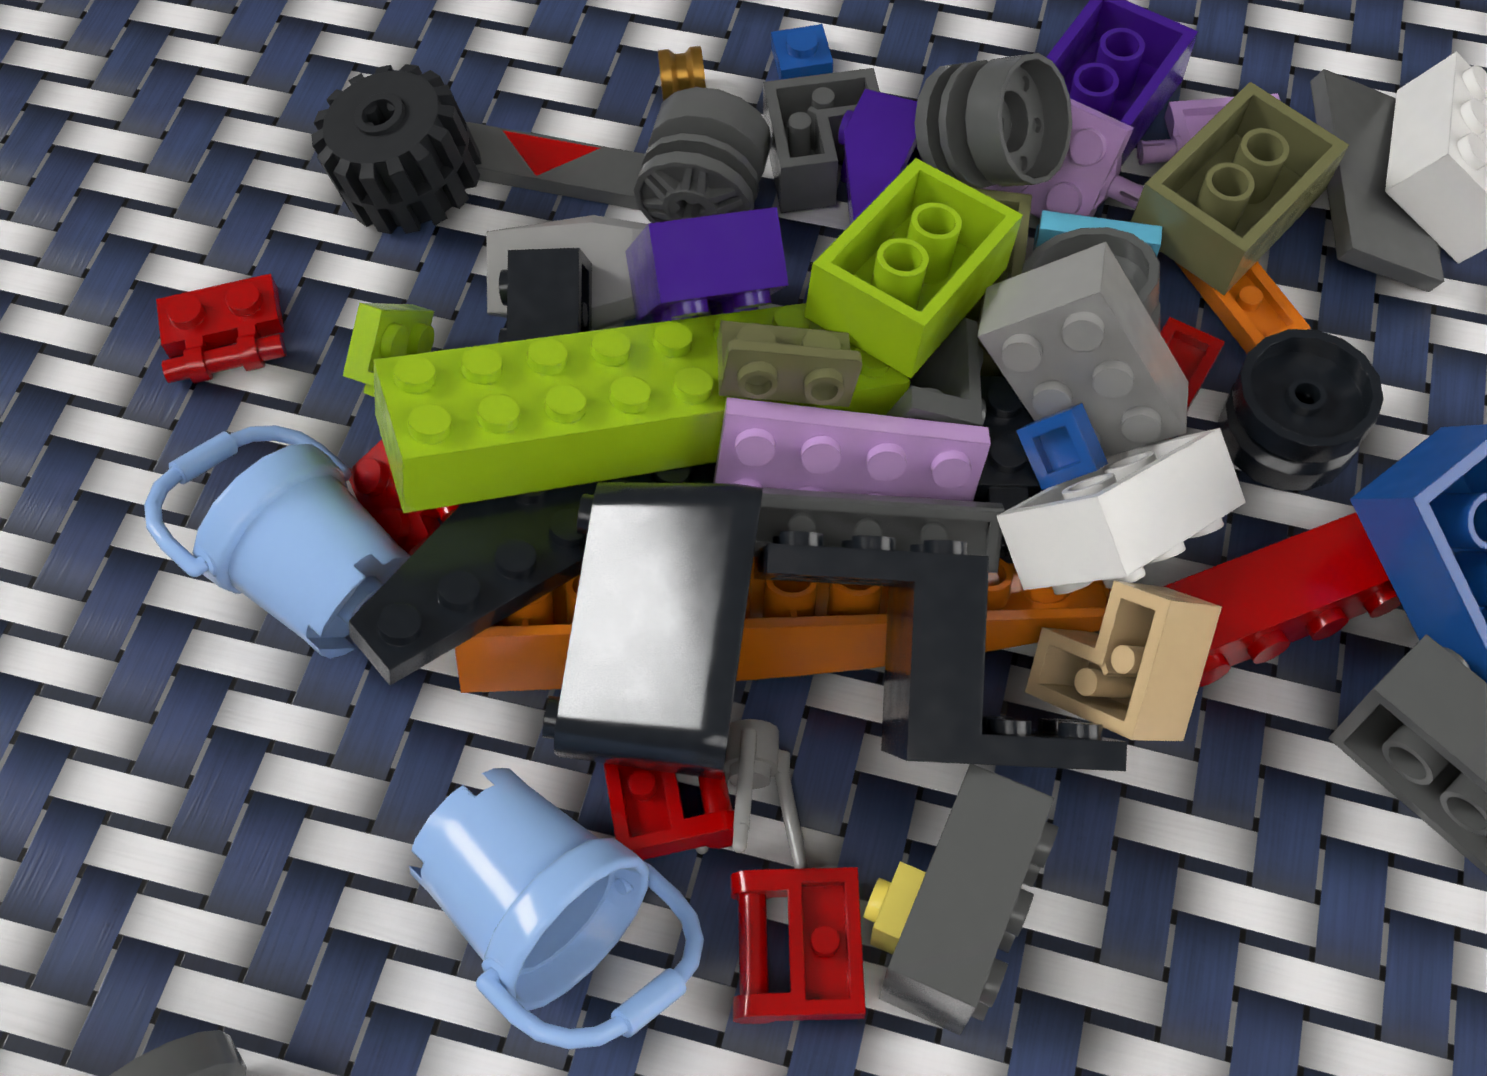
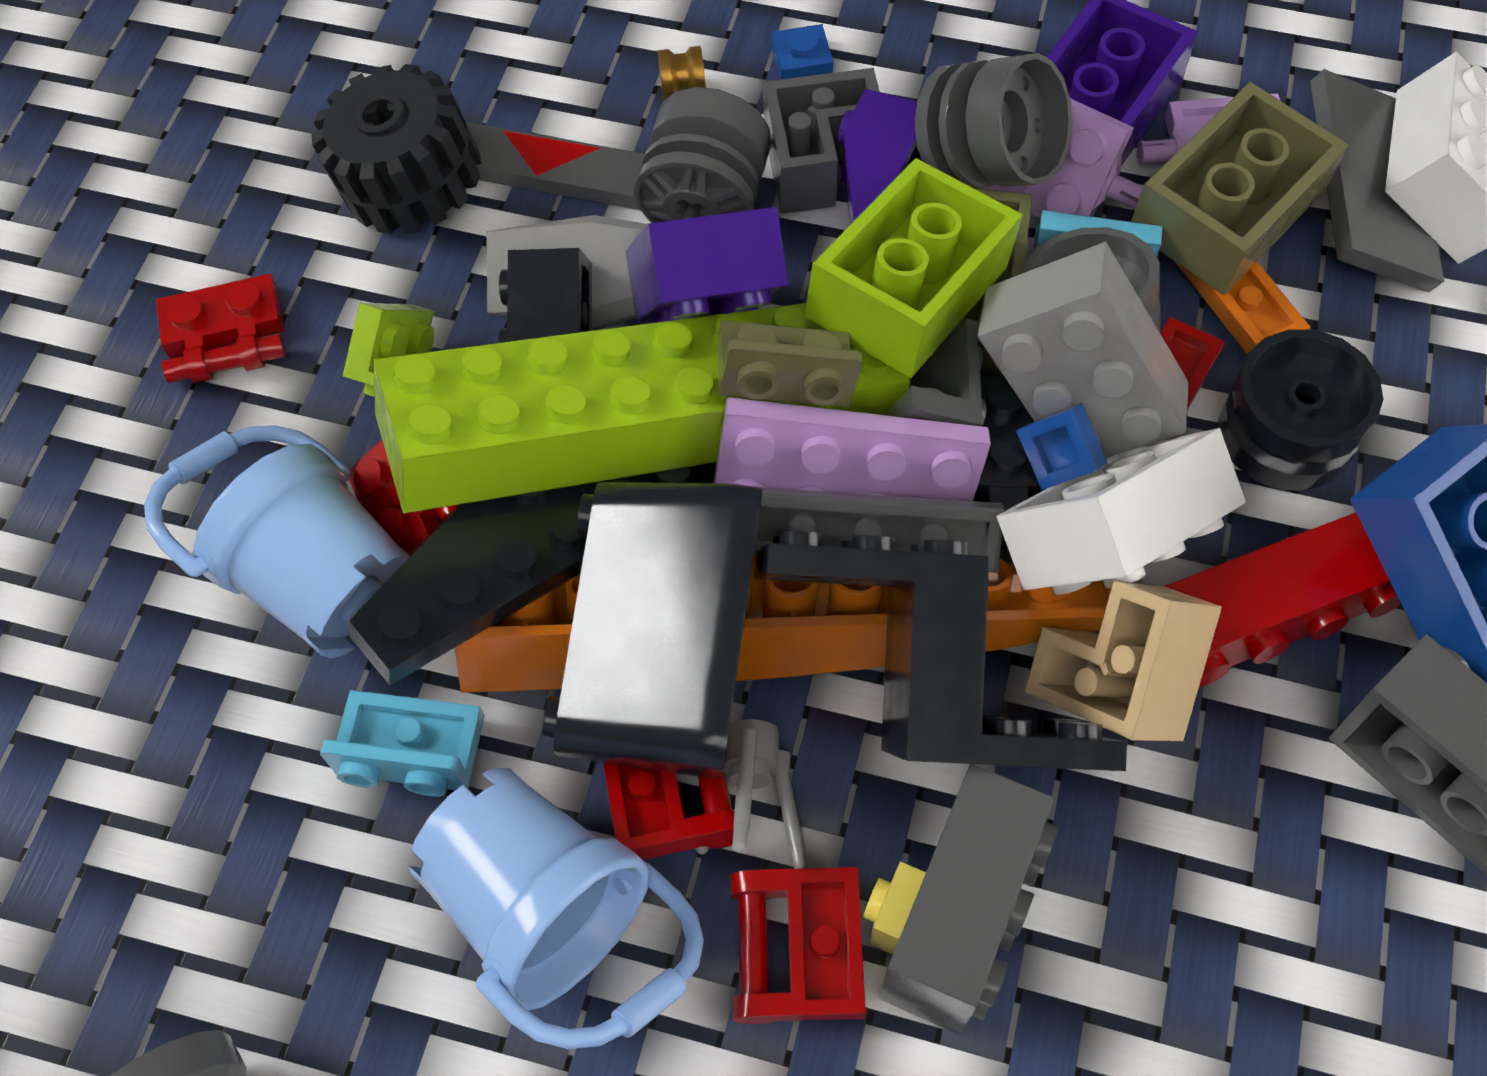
none -> medium azure bracket [320,690,485,797]

